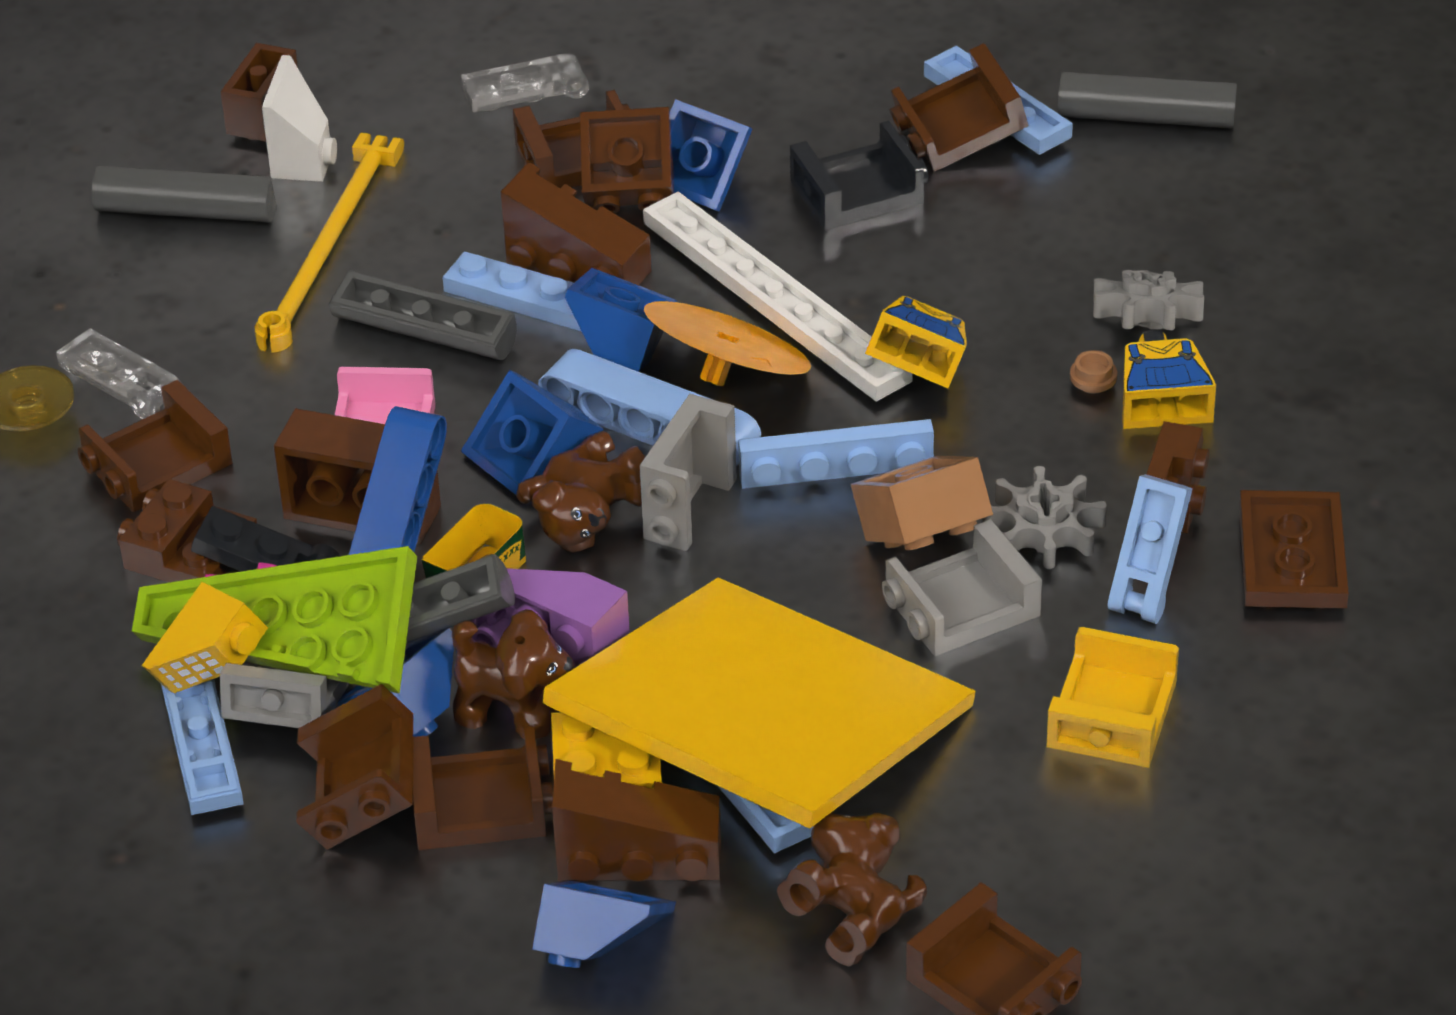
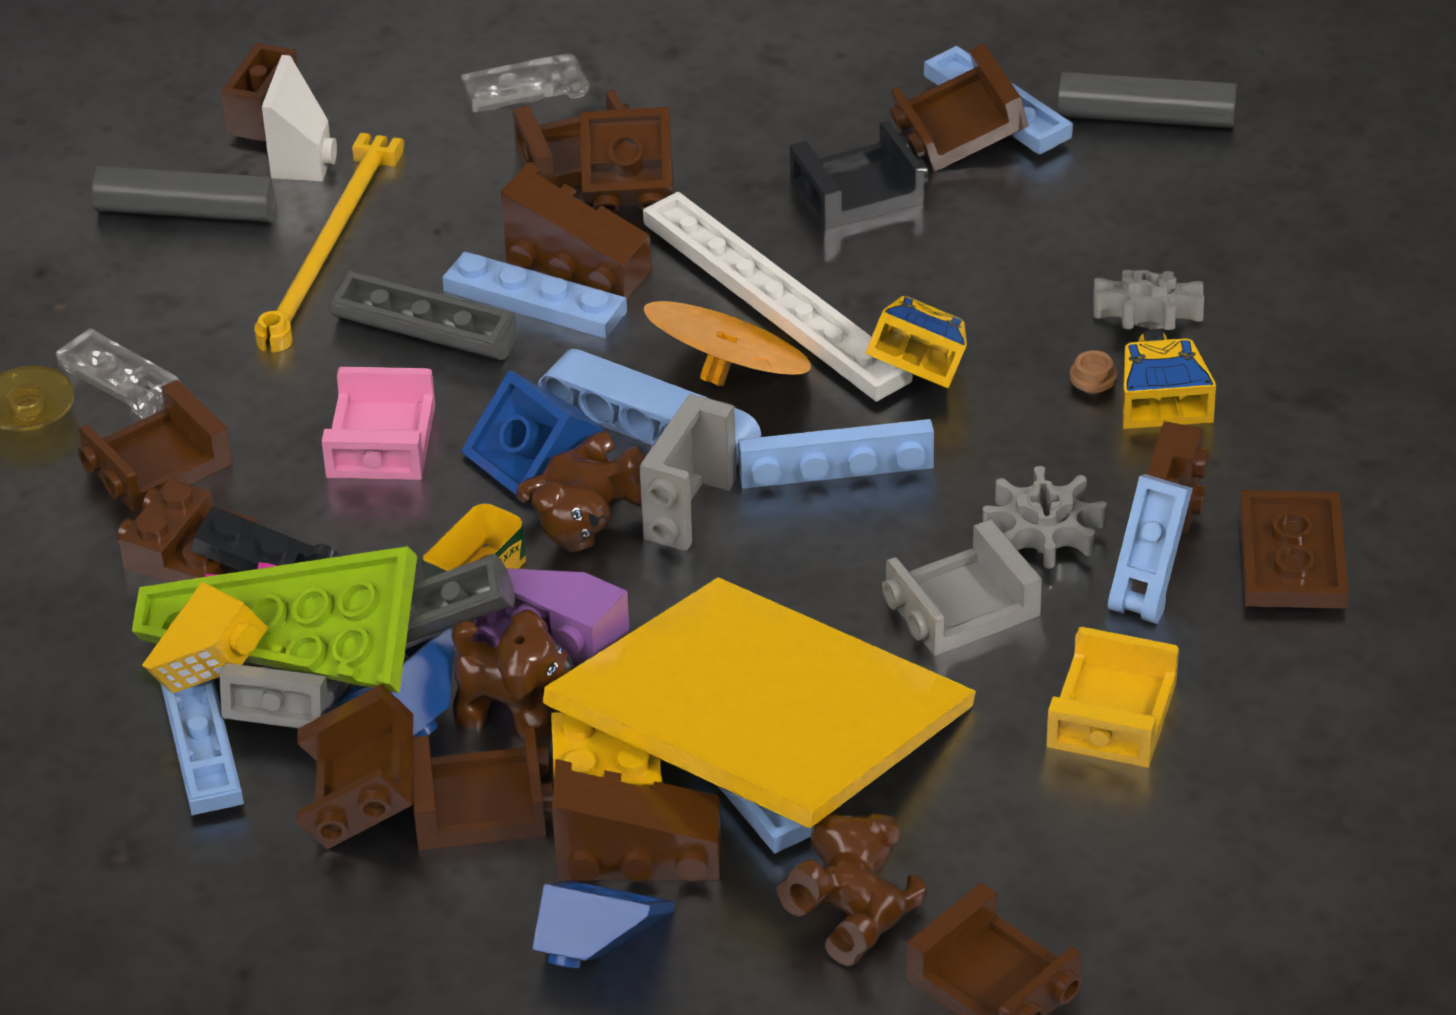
reddish brown brick [274,408,441,544] -> none
blue beam [349,406,447,555] -> none
blue slope [565,268,677,372] -> none
blue slope [670,99,753,212] -> none
medium nougat brick [850,456,993,550] -> none

